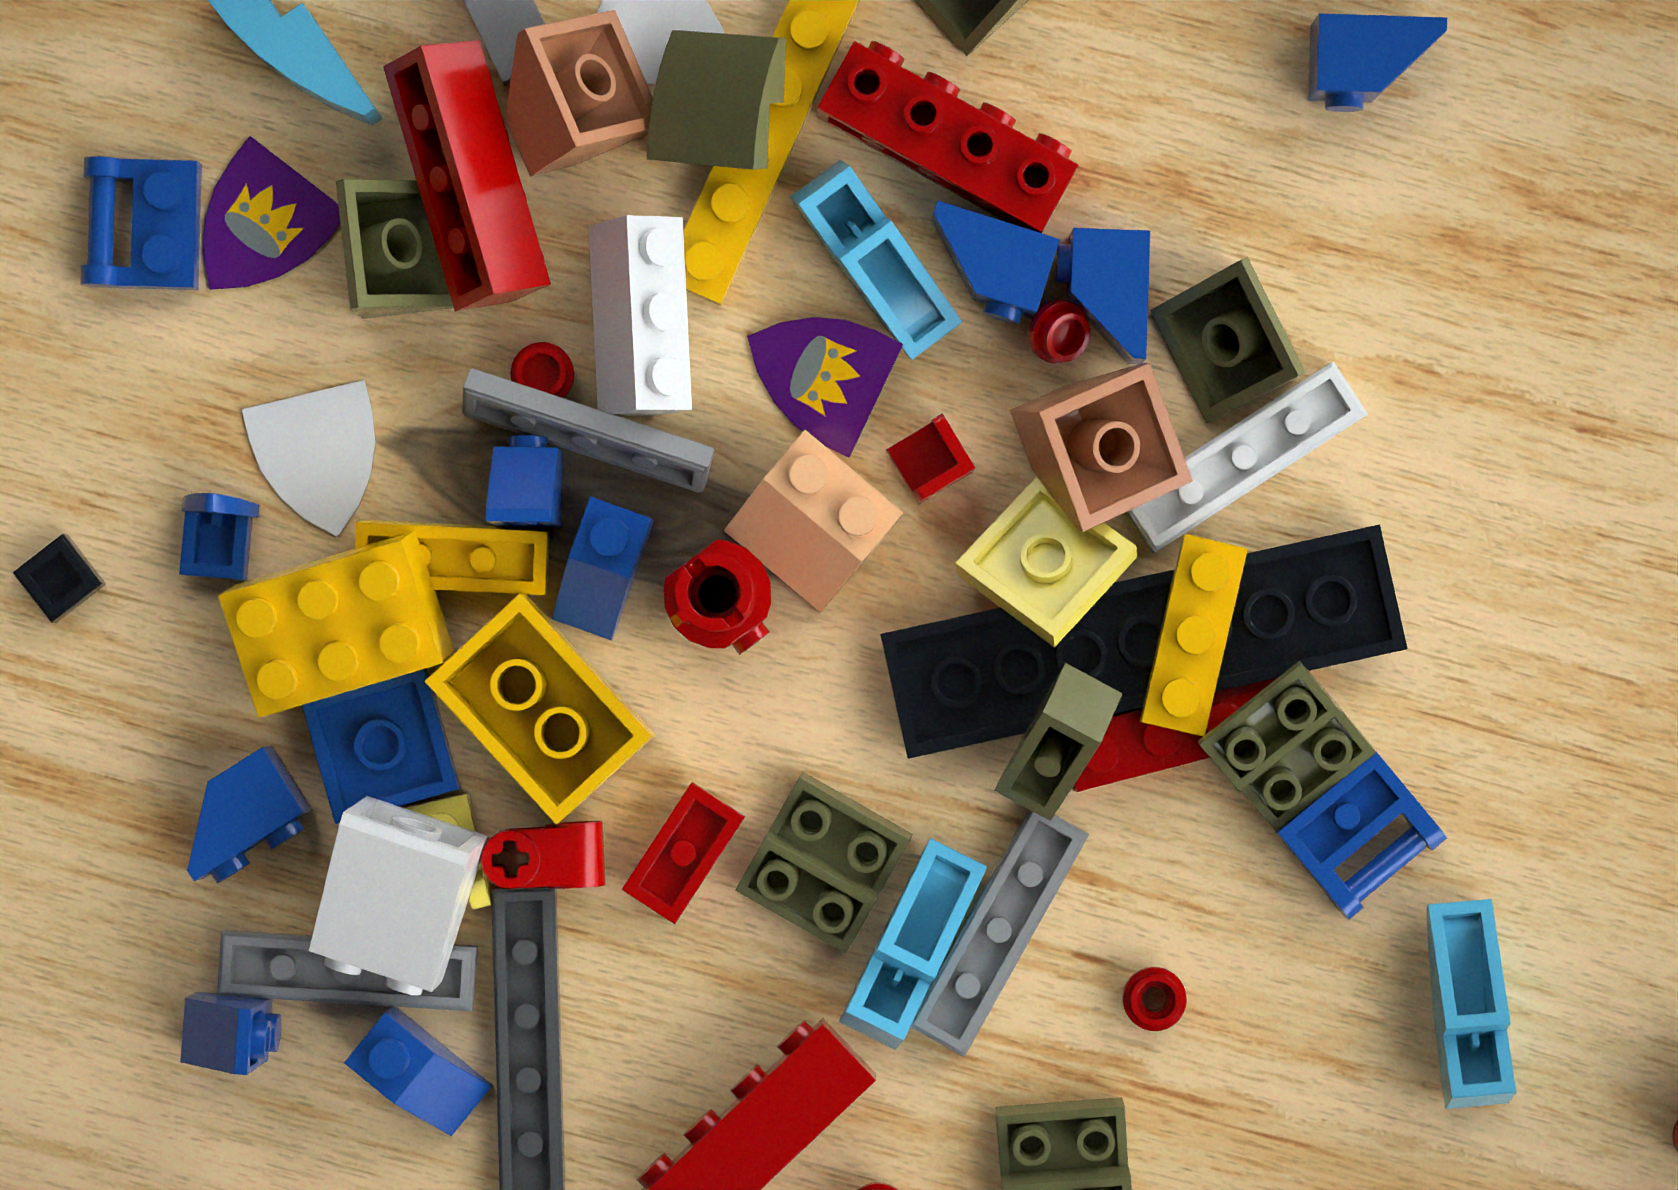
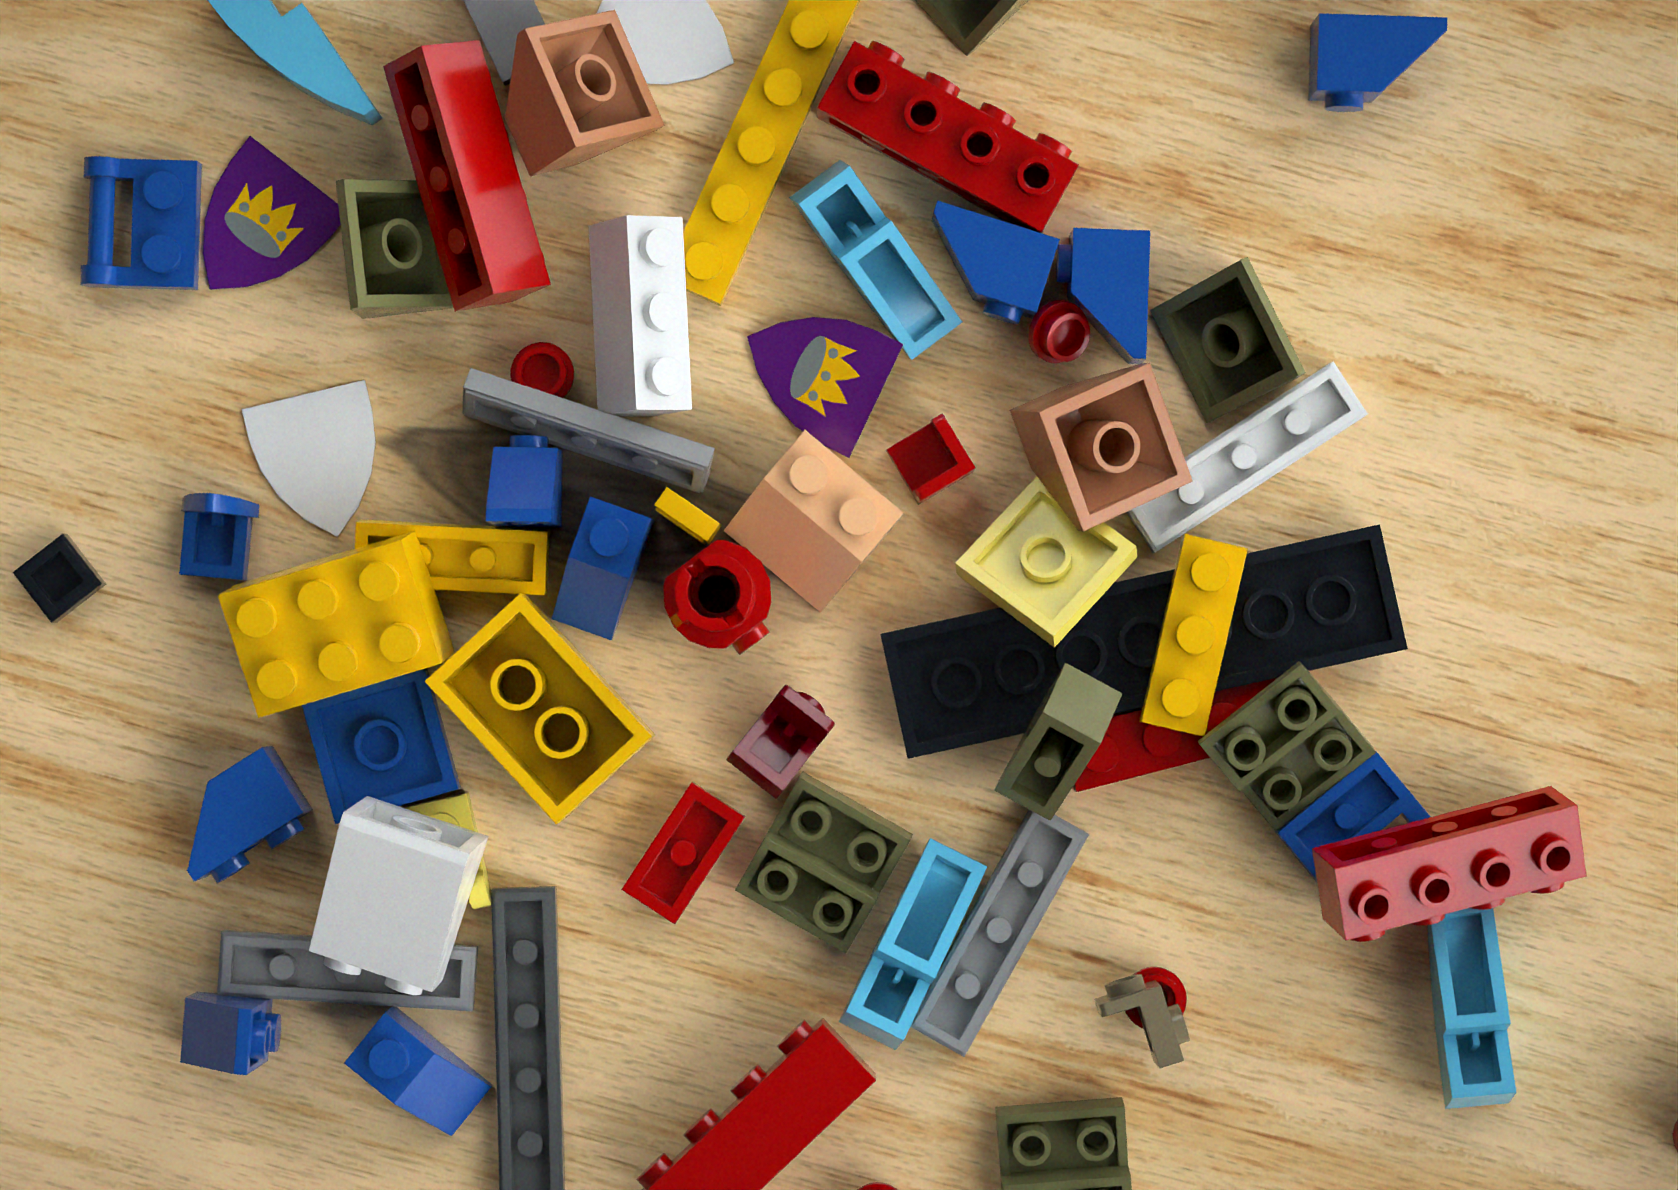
red piece [481,821,606,889] -> none
olive slope [647,30,786,170] -> none
none -> yellow tile [654,487,722,545]
none -> dark red bracket [726,685,835,799]
none -> dark tan bracket [1094,974,1190,1069]
none -> brick [1312,786,1587,942]

